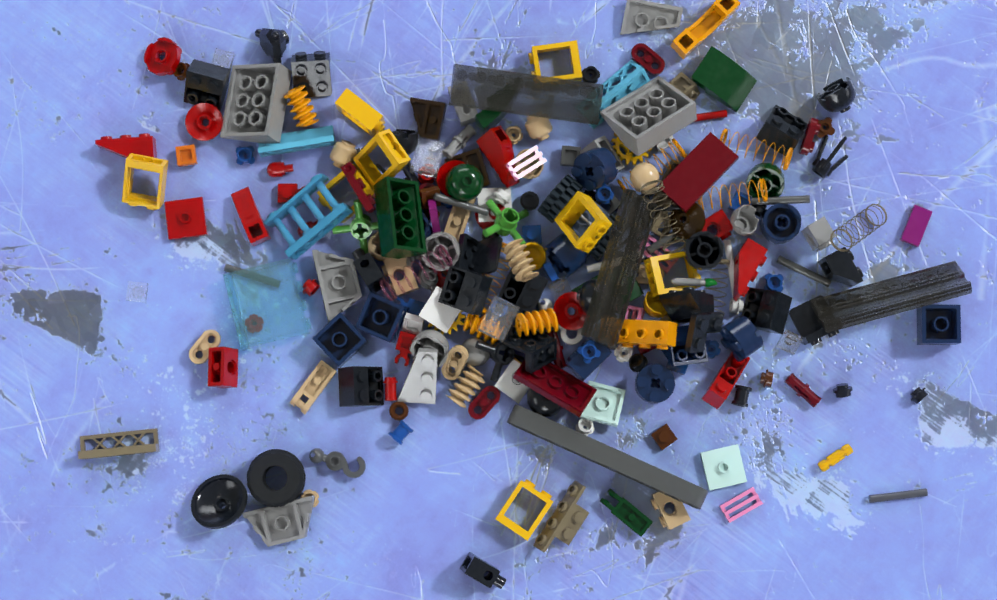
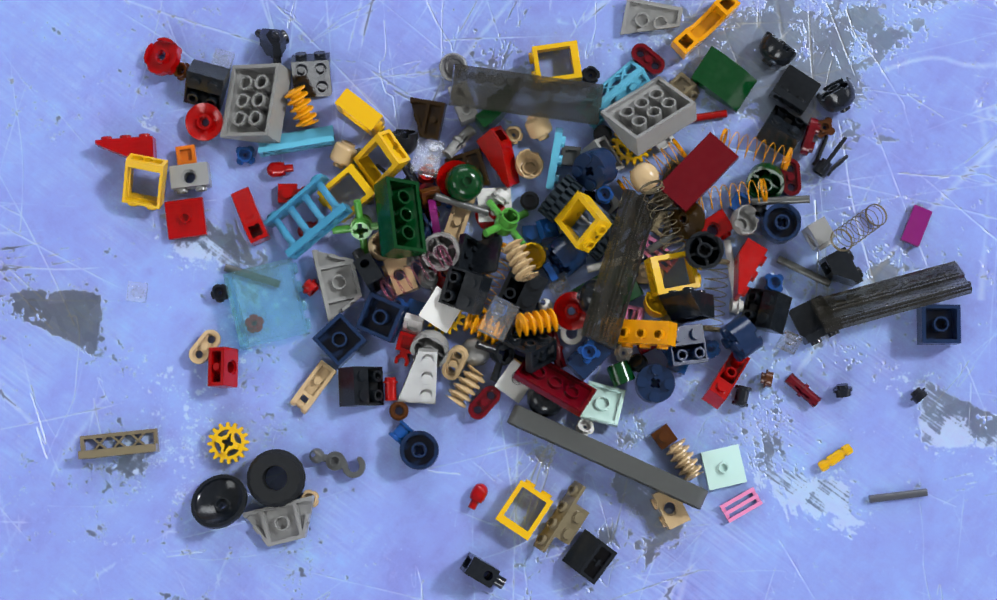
dark red hinge [340,162,376,213] -> none
tile [505,145,547,181] -> none
dark green hinge [600,489,653,537] -> none
light grey piece [671,278,717,287] -> none
black plate [684,312,724,353] -> none
none -> light grey brick [169,162,212,194]
none -> yellow gear [207,422,250,464]
none -> black plate [211,284,230,303]
none -> dark blue brick [400,431,439,470]
none -> light grey hair [439,53,468,82]
none -> red cylinder [468,483,488,510]
none -> blue plate [535,218,559,240]
none -> medium azure wing [546,127,566,189]
none -> black slope [562,529,617,585]
none -> black plate [593,125,612,141]
none -> dark green piece [607,360,635,388]
none -> tan piece [666,438,704,481]
none -> black cylinder [759,31,798,67]
none -> black bracket [769,65,821,116]
none -> dark red plate [780,158,801,196]

